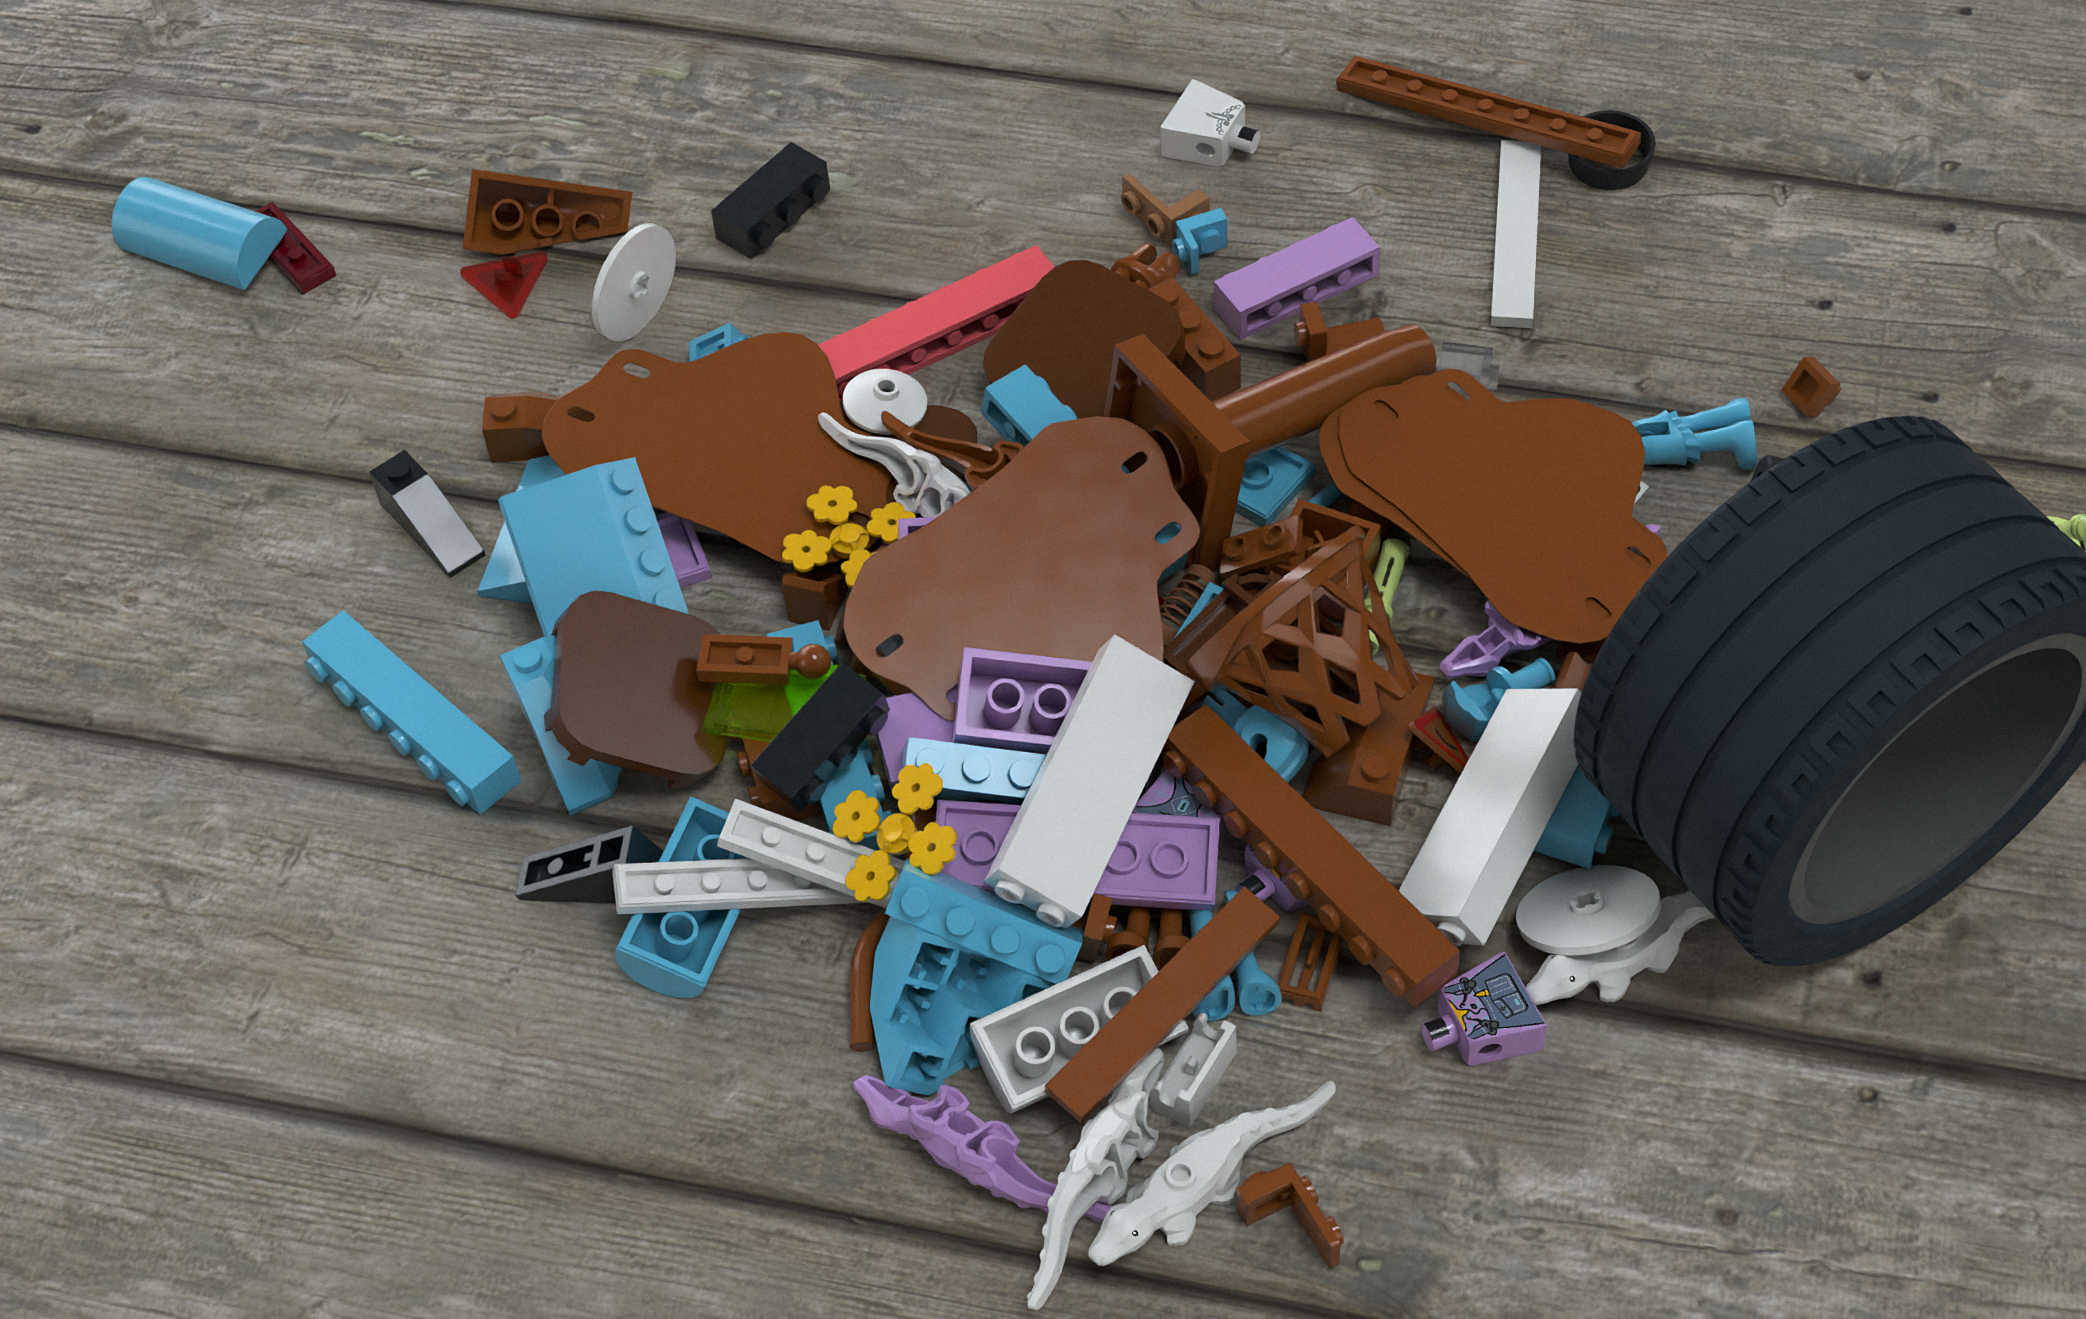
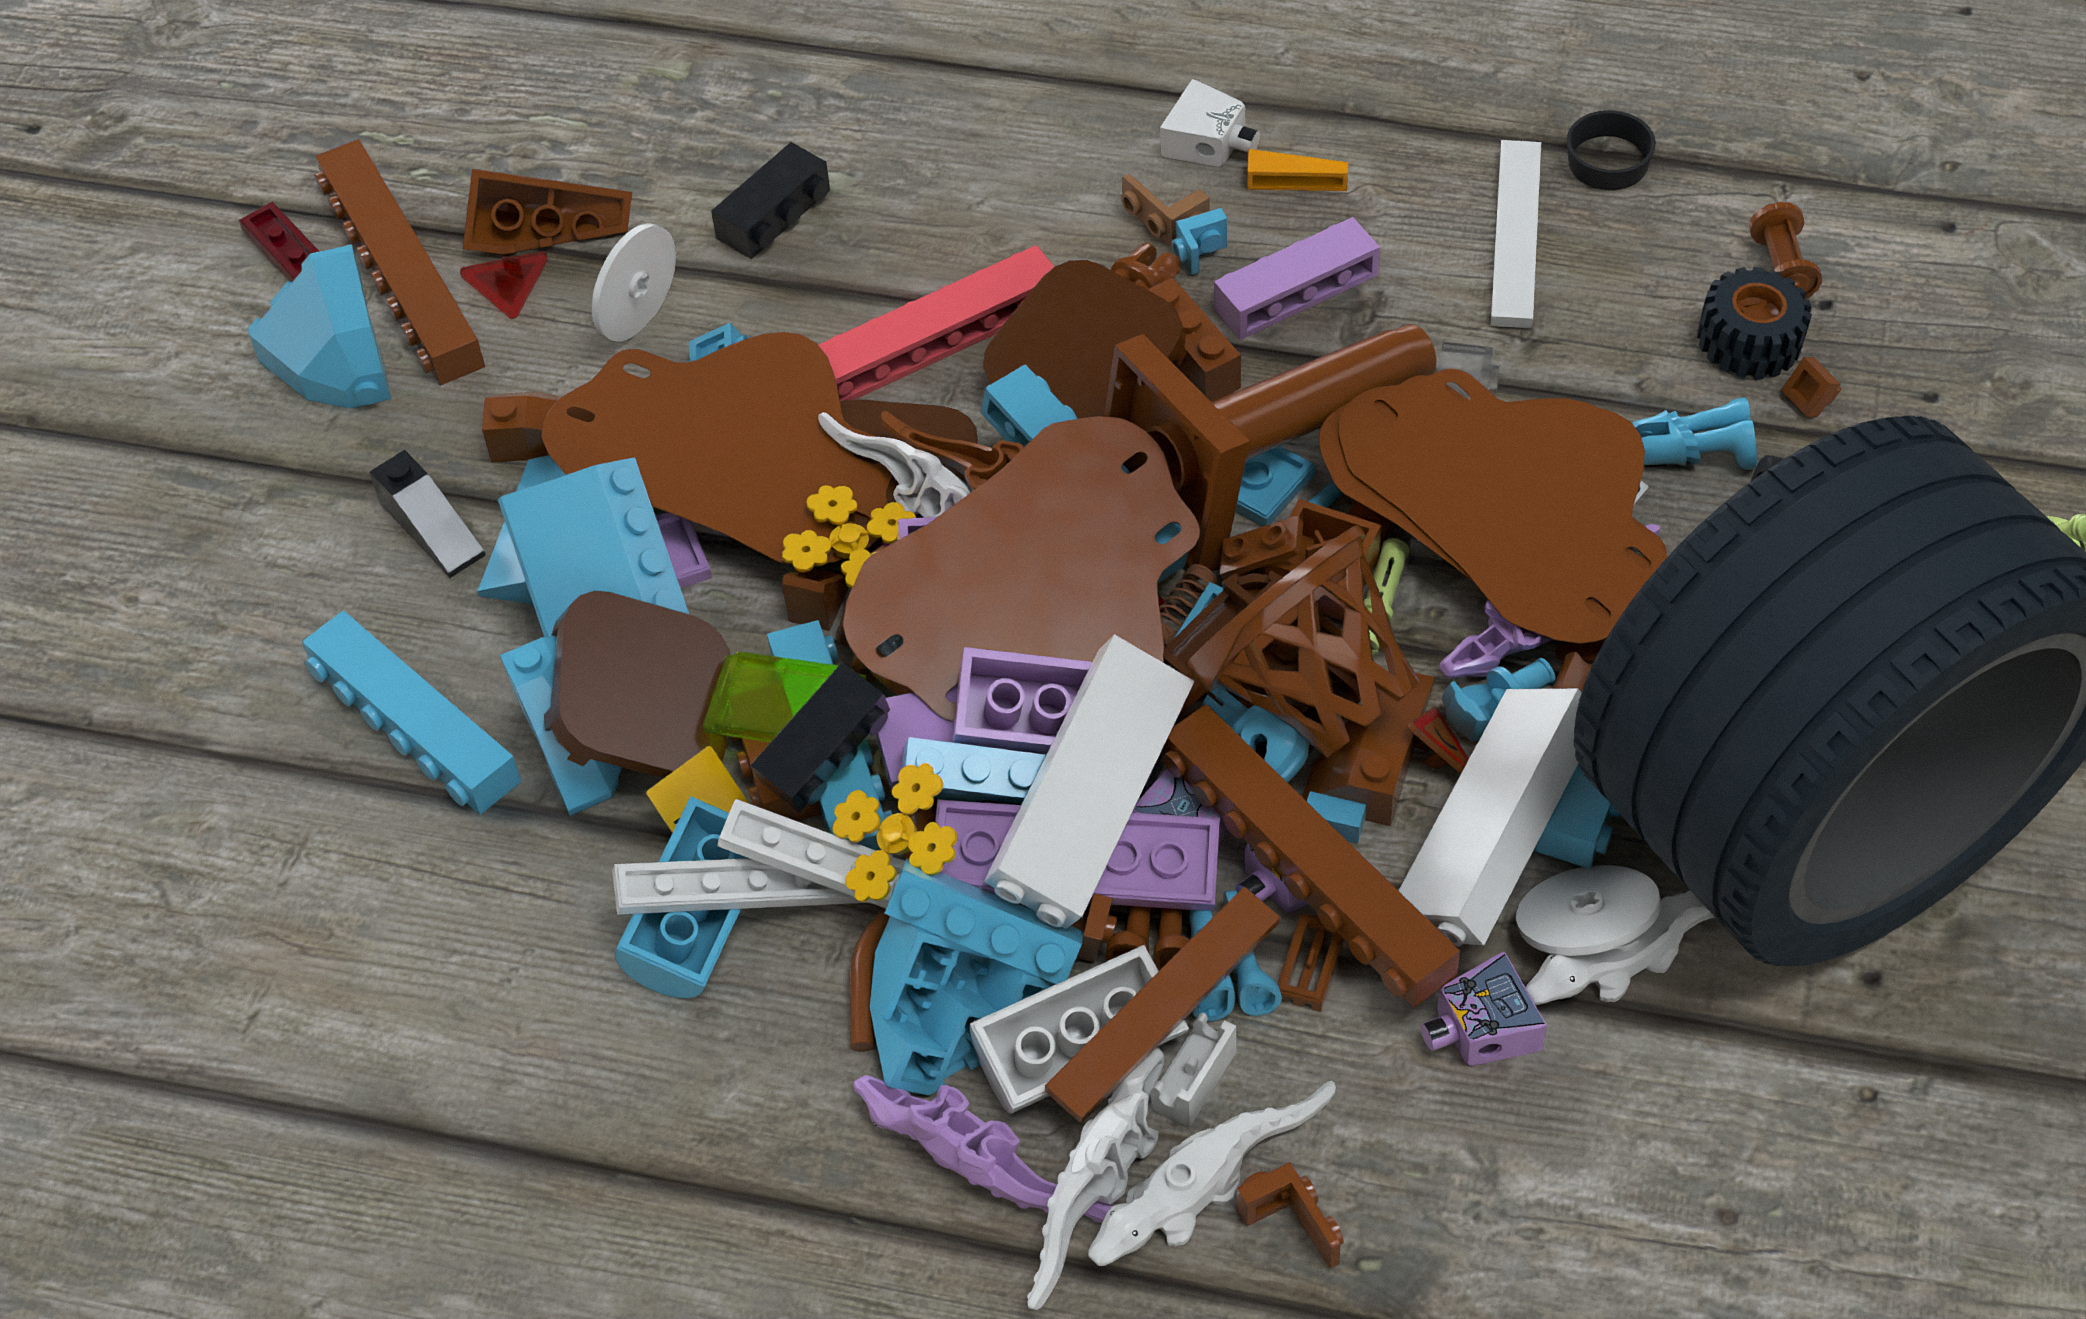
medium azure brick [112,177,287,290] -> none
black slope [515,825,664,903] -> none
dark orange plate [696,634,831,685] -> none
white dish [843,369,927,435] -> none
dark orange bracket [1294,301,1385,362] -> none
dark orange tile [1336,56,1641,169] -> none
none -> medium azure brick [248,245,391,408]
none -> dark orange brick [314,139,485,386]
none -> yellow sticker [646,746,749,833]
none -> light orange piece [1247,149,1348,191]
none -> medium azure piece [1307,791,1366,844]
none -> black wheel [1697,267,1812,379]
none -> dark orange hose [1749,202,1822,299]

